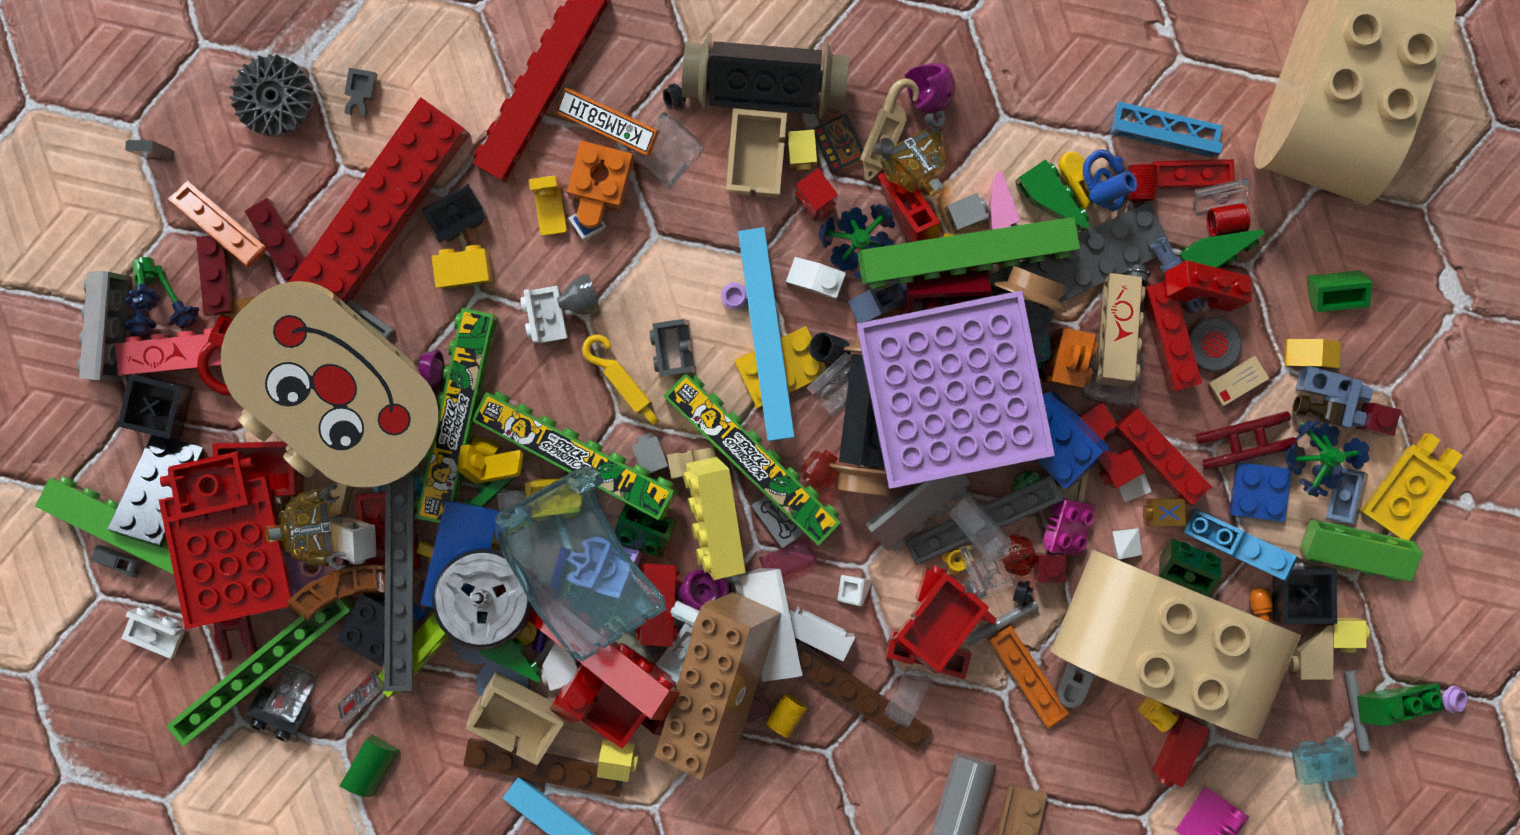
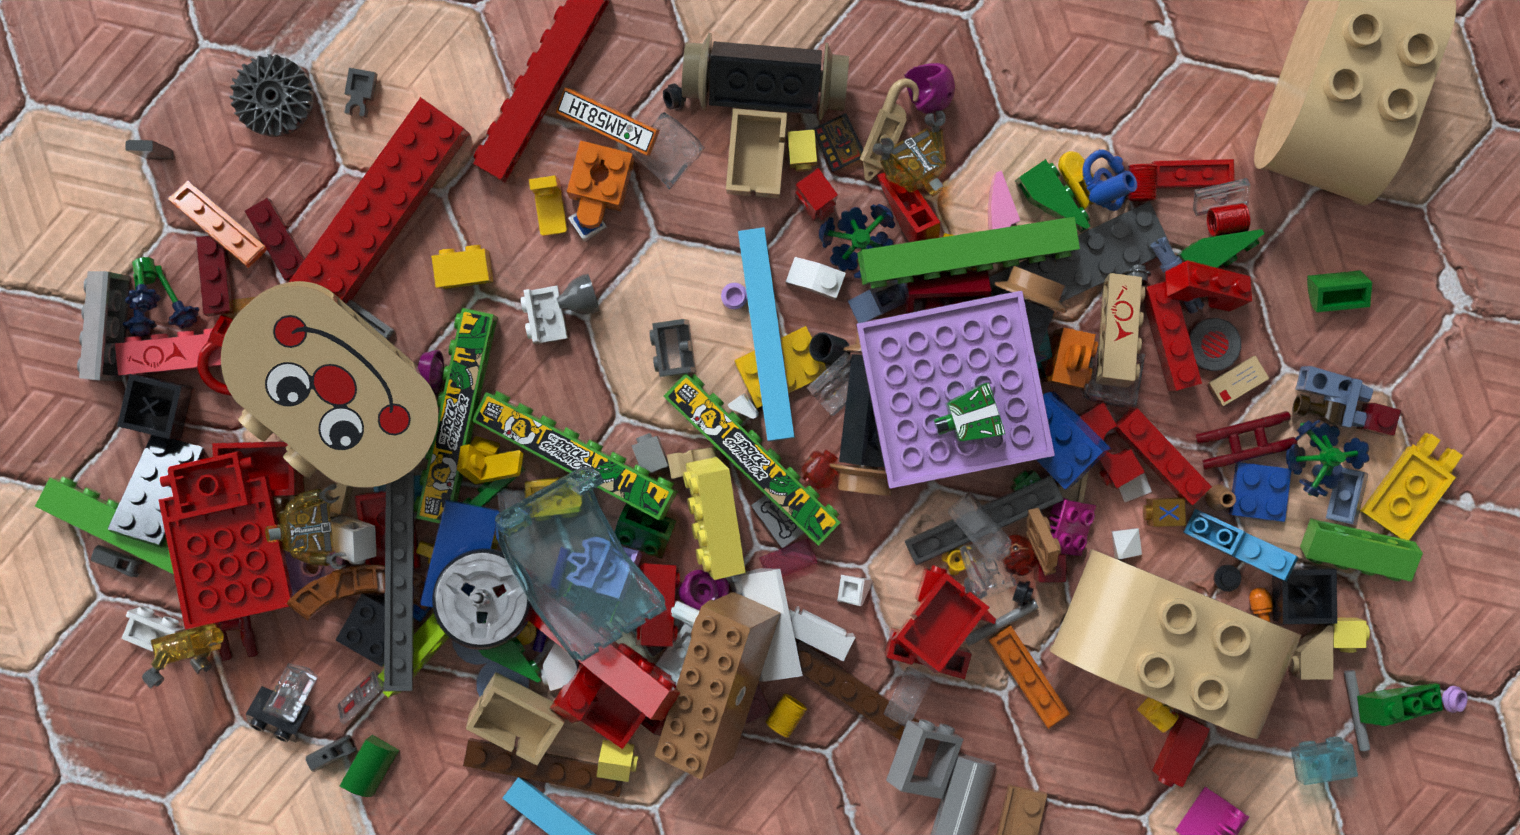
bright green brick [166,596,356,747] -> none
black bracket [422,184,486,243] -> none
yellow piece [582,334,660,426] -> none
light grey slope [865,474,970,551] -> none
light grey brick [945,193,989,233] -> none
light grey plate [1057,661,1095,708] -> none
dark azure fence [1110,102,1223,158] -> none
dark green brick [1159,538,1222,597] -> none
yellow slope [1284,339,1341,368] -> none
none -> clear yellow torso [142,623,223,689]
none -> dark grey bar [306,734,357,772]
none -> white slope [728,394,759,419]
none -> light grey window [886,719,963,799]
none -> torso [933,383,1006,441]
none -> medium nougat plate [1025,508,1061,576]
none -> medium nougat cone [1206,484,1236,511]
none -> black plate [1214,565,1241,592]

